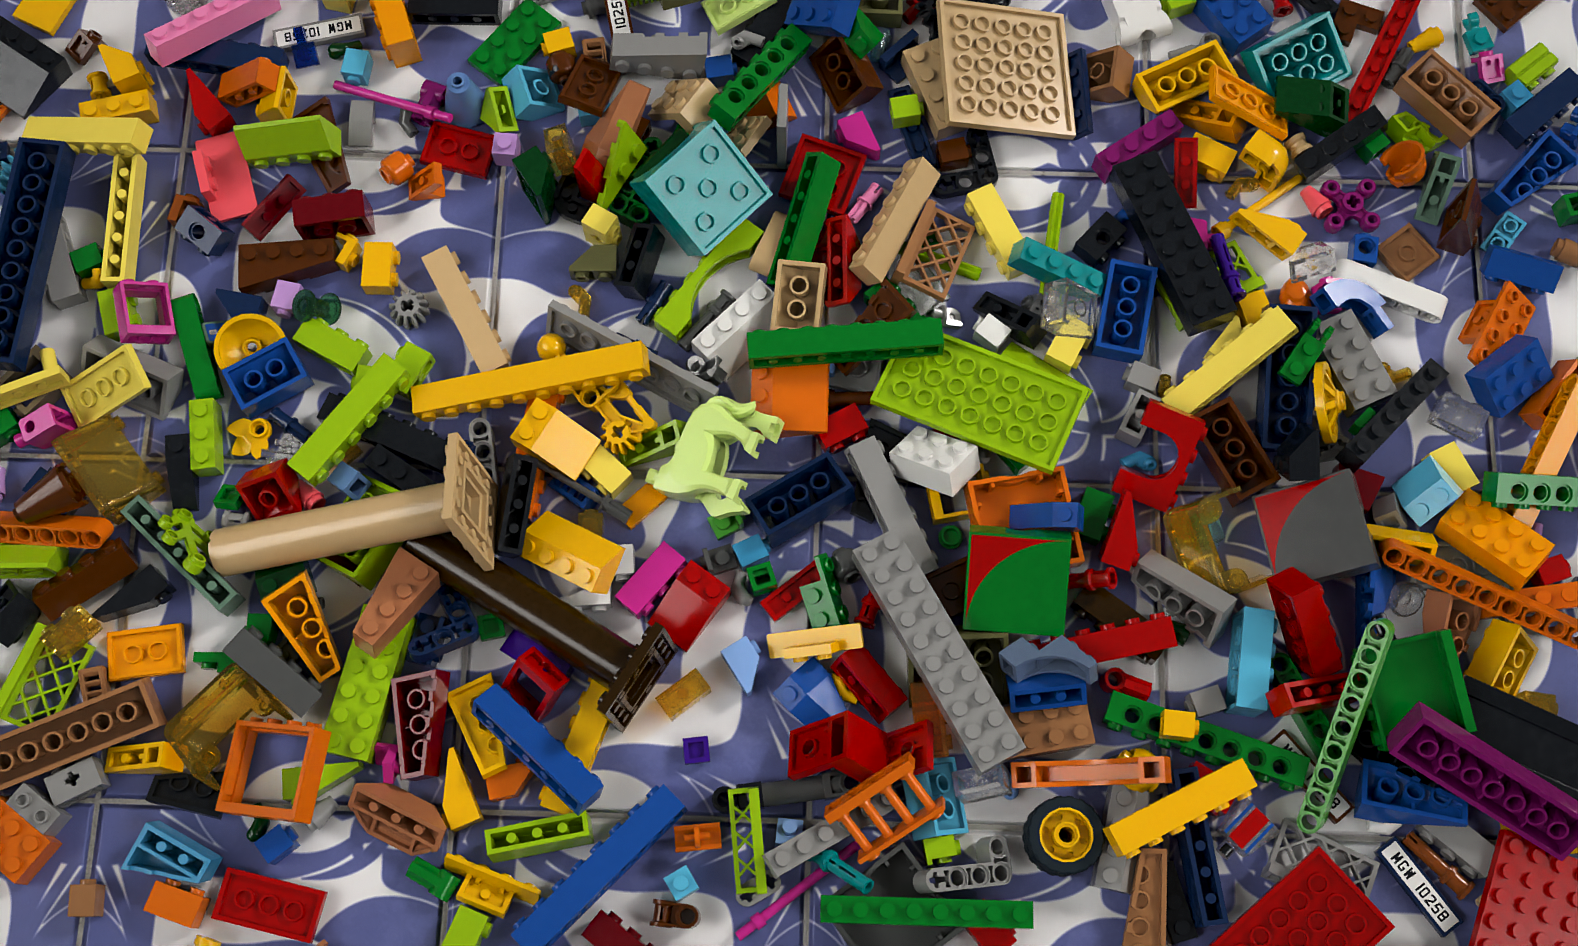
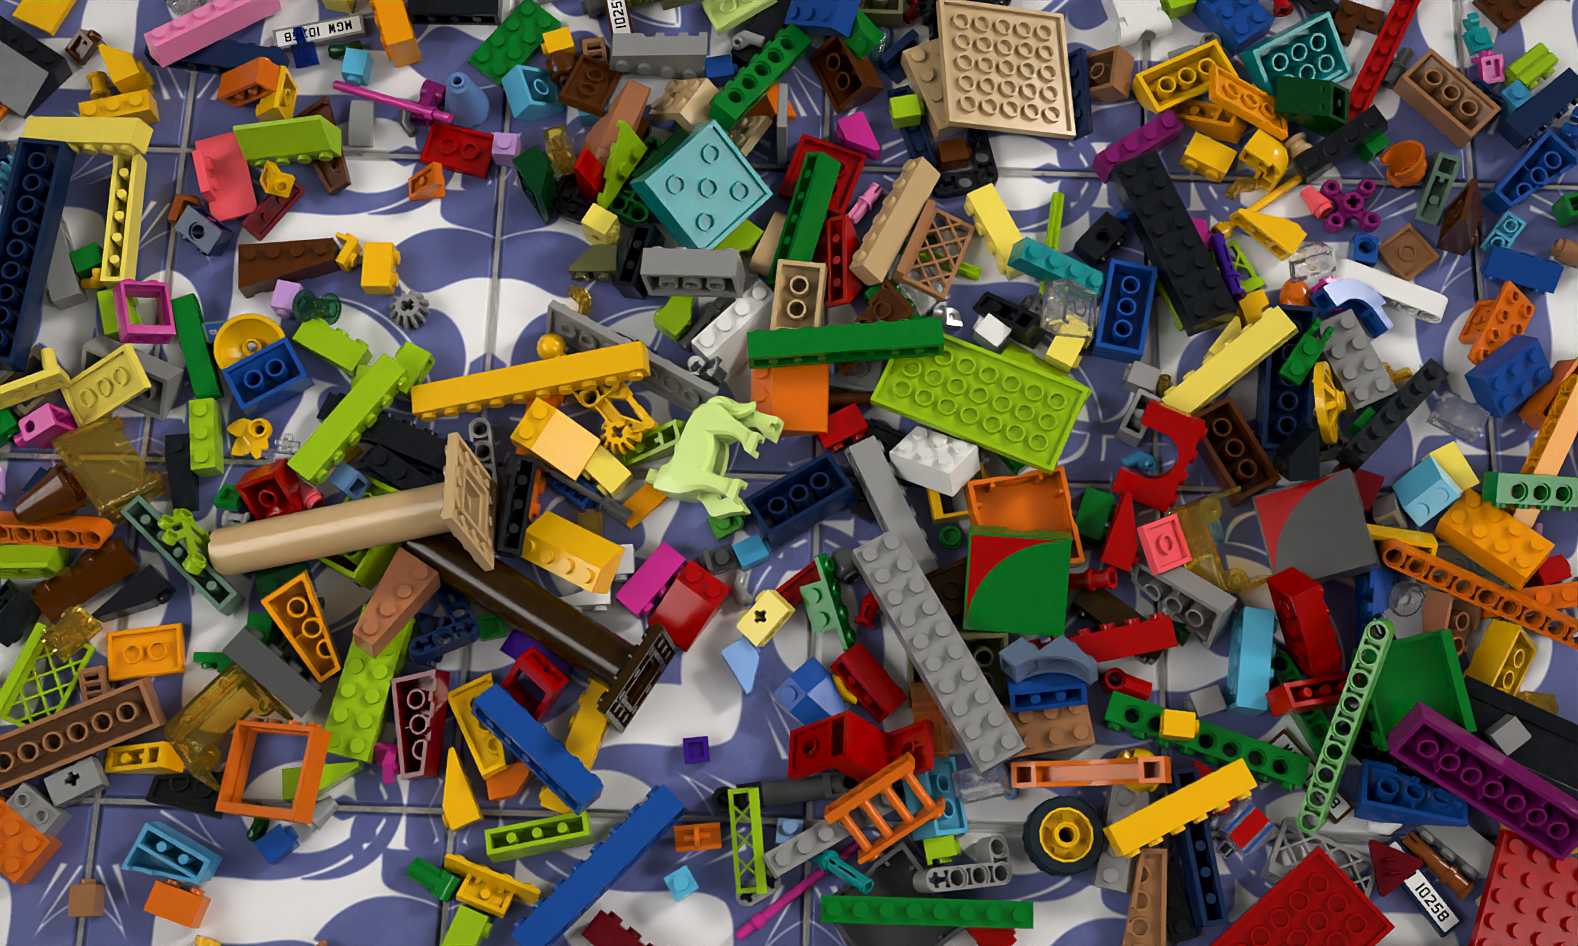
red slope [186,67,237,137] -> none
red plate [211,867,328,944] -> none
dark blue slope [215,288,269,318] -> none
dark blue axle [268,407,313,444] -> none
dark red brick [291,189,376,240] -> none
nougat wedge [347,783,447,856] -> none
orange head [379,151,415,186] -> none
tan brick [421,245,512,372] -> none
lime slope [480,86,519,133] -> none
dark blue pin [635,279,674,327] -> none
reddish brown piece [649,899,701,929] -> none
clear yellow brick [655,668,712,722] -> none
green brick [746,561,778,598] -> none
yellow bracket [766,623,864,663] -> none
blue slope [1009,502,1084,532] -> none
red tile [1173,137,1198,208] -> none
lime slope [1385,111,1449,154] -> none
yellow cone [1407,26,1444,54] -> none
none -> yellow bracket [259,160,295,198]
none -> light grey brick [640,246,745,298]
none -> light yellow brick [735,589,796,647]
none -> coral plate [1136,513,1192,575]
none -> dark red piece [1368,840,1423,897]
none -> light grey panel [1483,714,1531,756]

